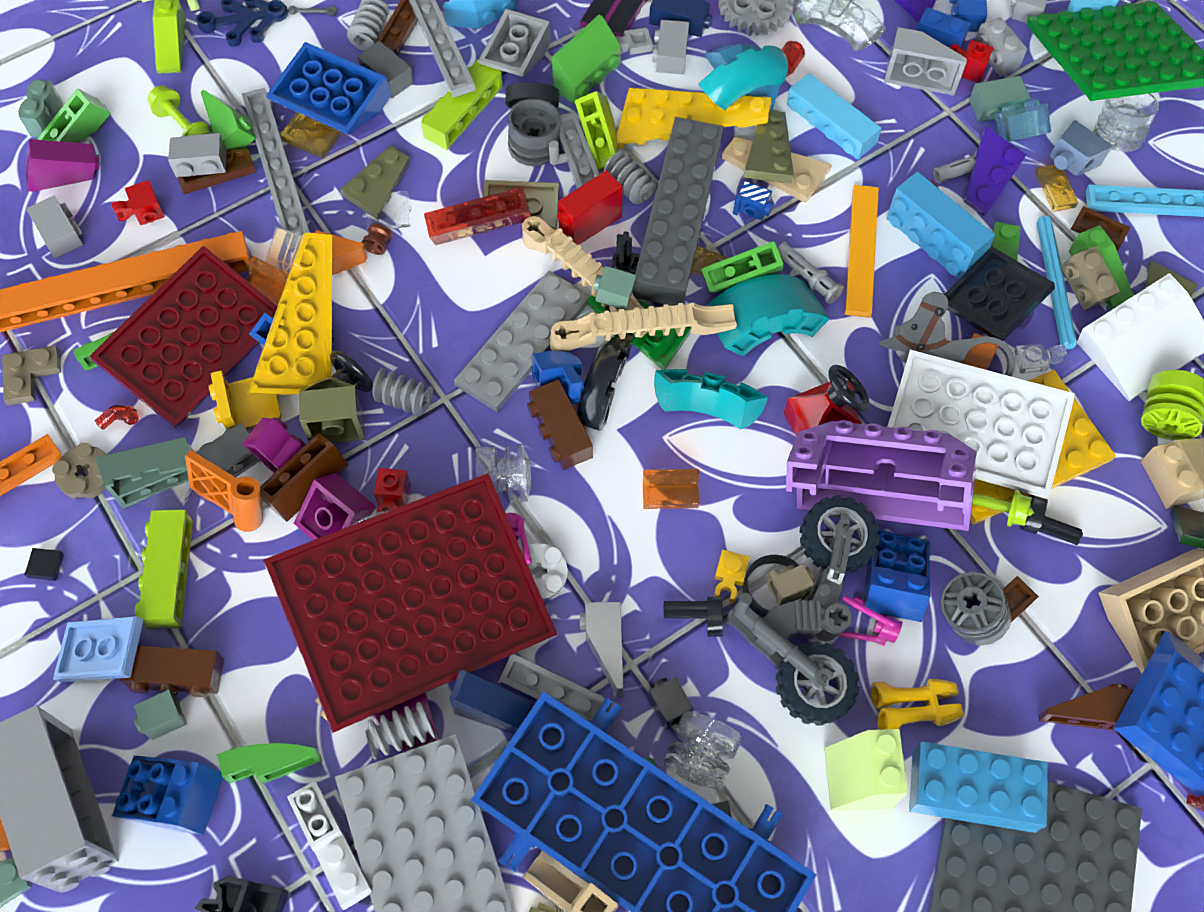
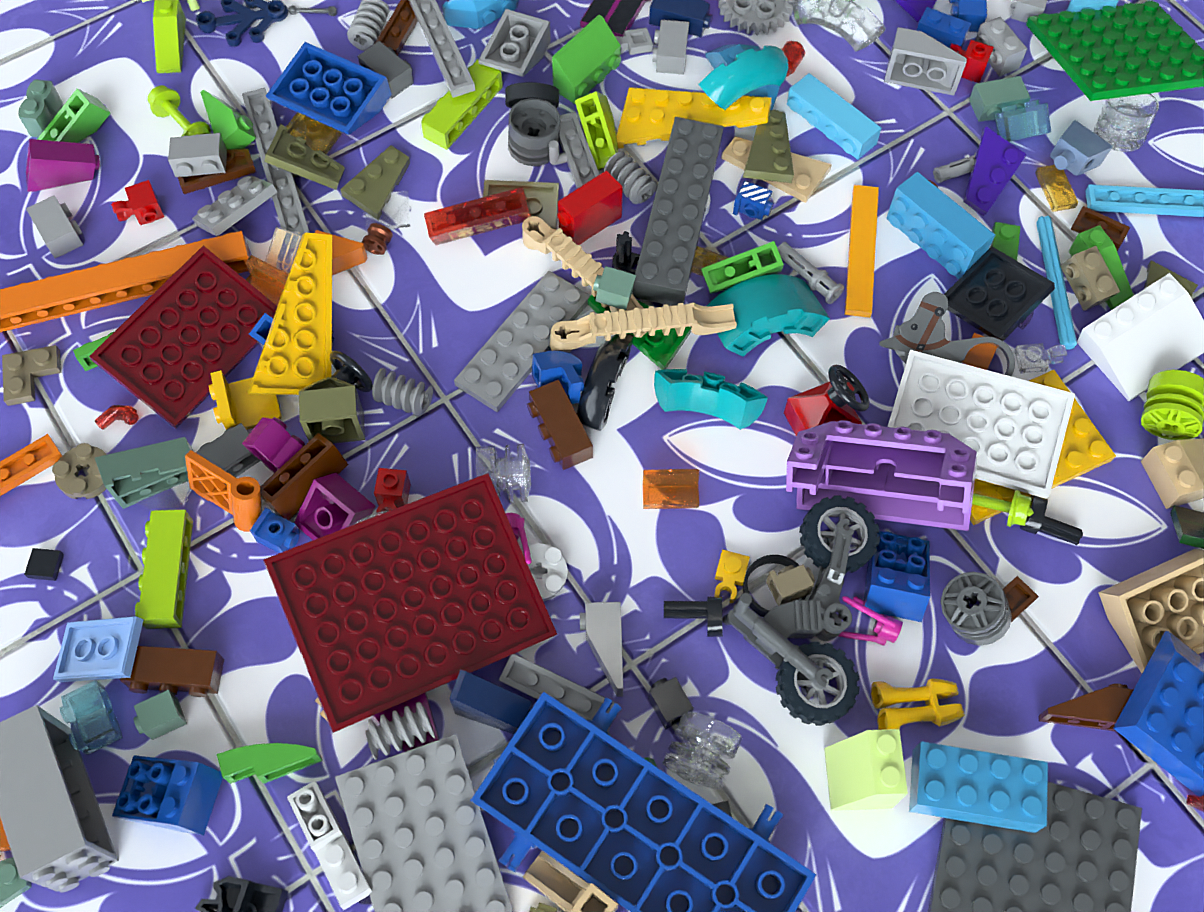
none -> clear light blue brick [59,680,122,755]
none -> light grey plate [192,175,277,236]
none -> blue brick [250,508,300,553]
none -> olive wing [264,124,345,190]

